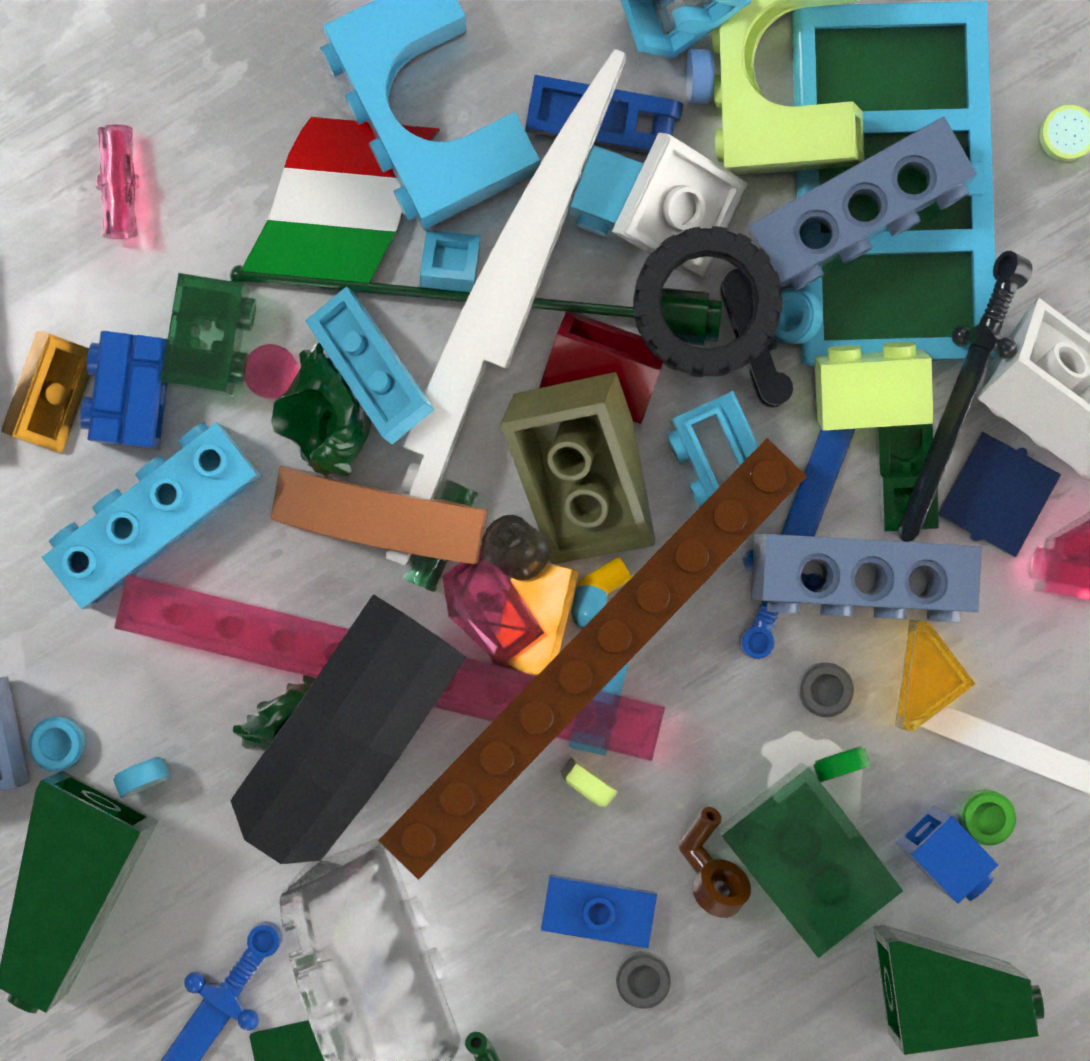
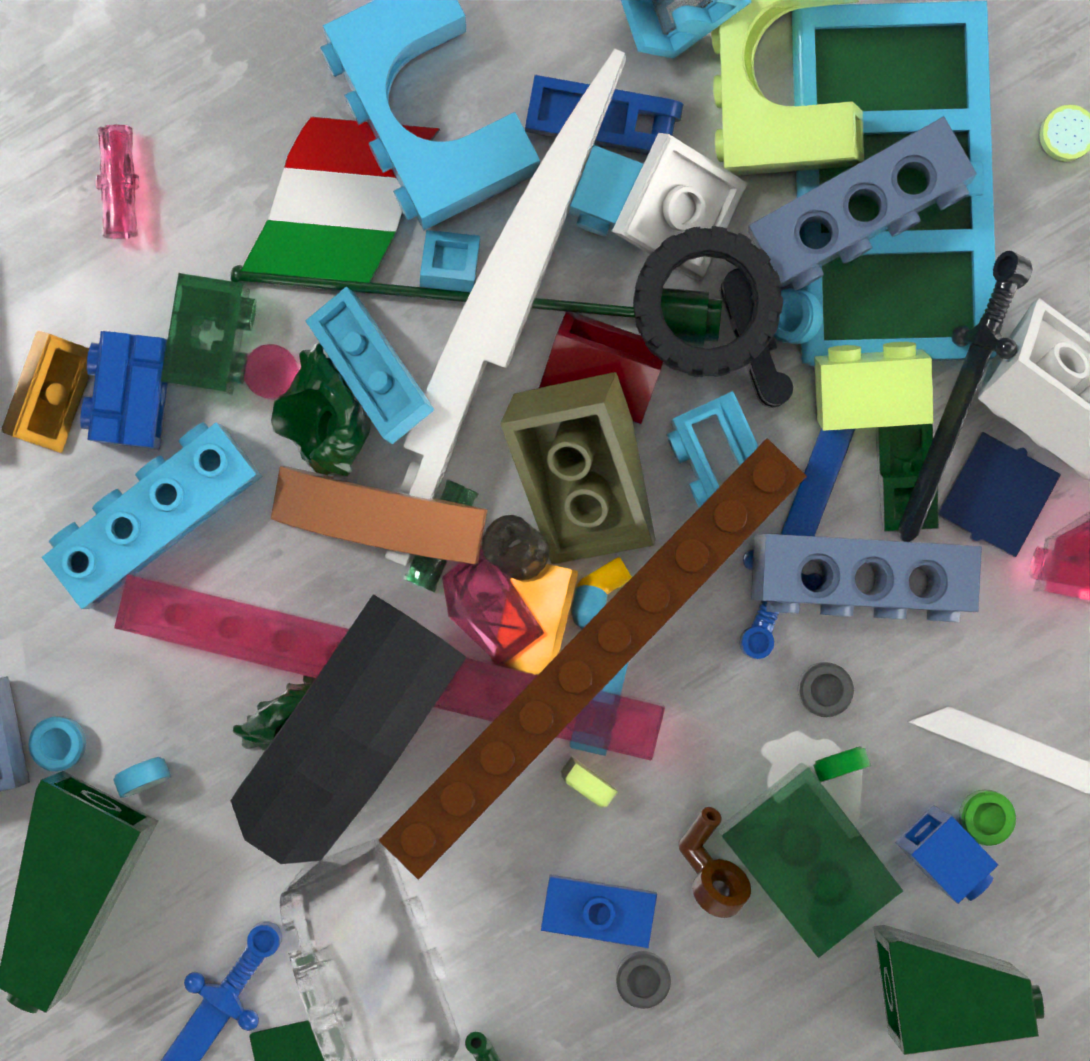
medium blue tile [686,49,714,104] -> none
clear yellow slope [895,619,975,731] -> none

